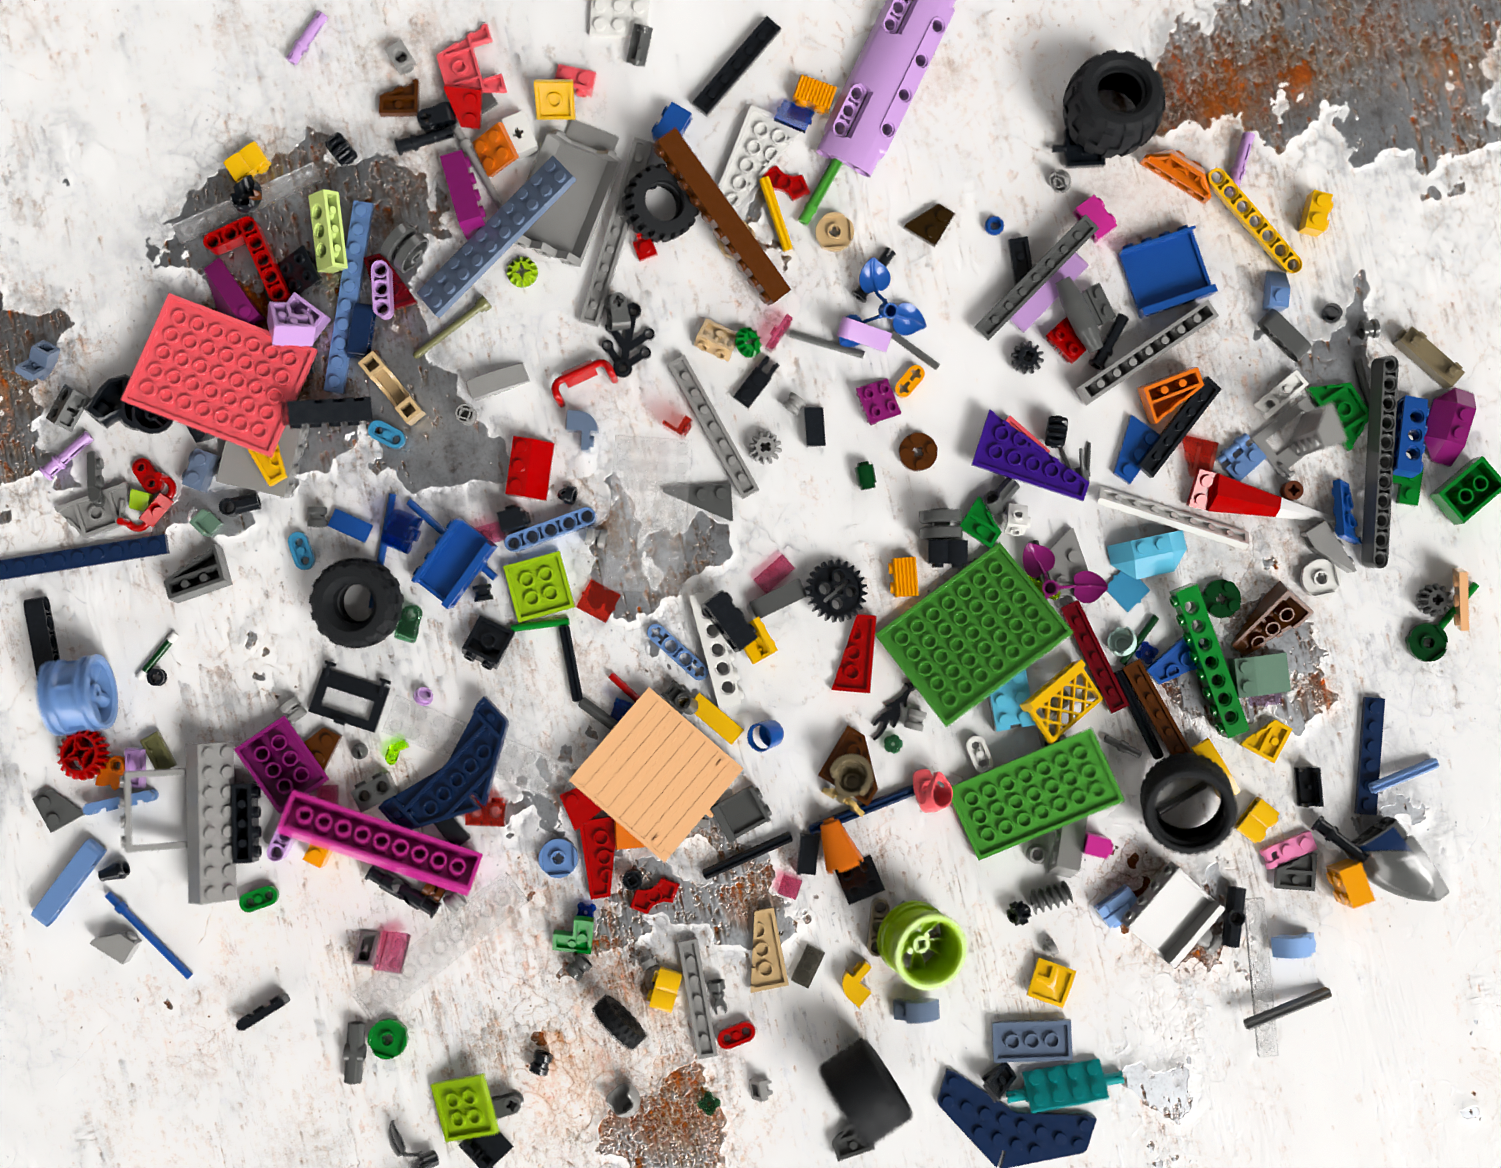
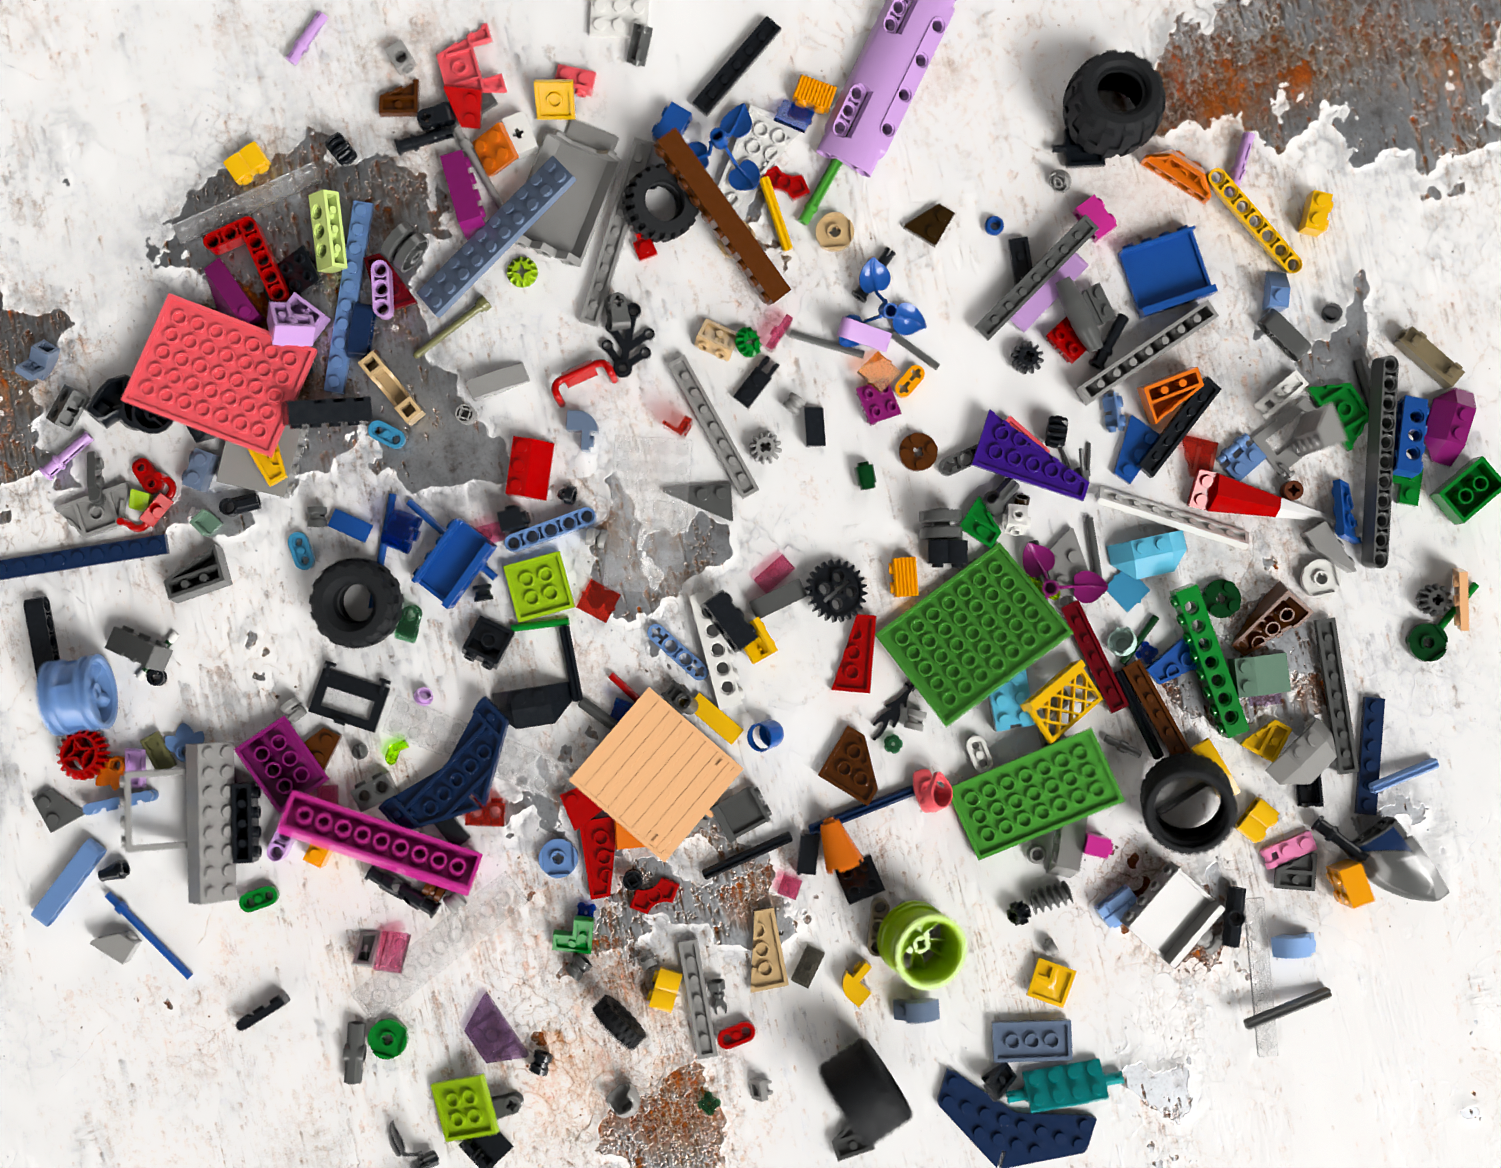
black hair [230,175,263,213] -> none
dark tan helmet [821,754,873,817] -> none
dark grey wheel [1357,319,1380,340] -> none
none -> dark grey wedge [104,625,173,672]
none -> medium blue plate [165,723,205,762]
none -> clear purple wing [464,992,529,1063]
none -> black wedge [492,682,572,729]
none -> blue plant [688,103,760,191]
none -> clear orange piece [857,351,901,394]
none -> dark grey beam [939,444,978,476]
none -> dark brown hinge [1014,494,1030,505]
none -> dark grey bar [1085,517,1105,594]
none -> medium blue hinge [1102,391,1126,433]
none -> light grey wedge [1265,718,1337,785]
none -> dark grey plate [1313,617,1359,775]

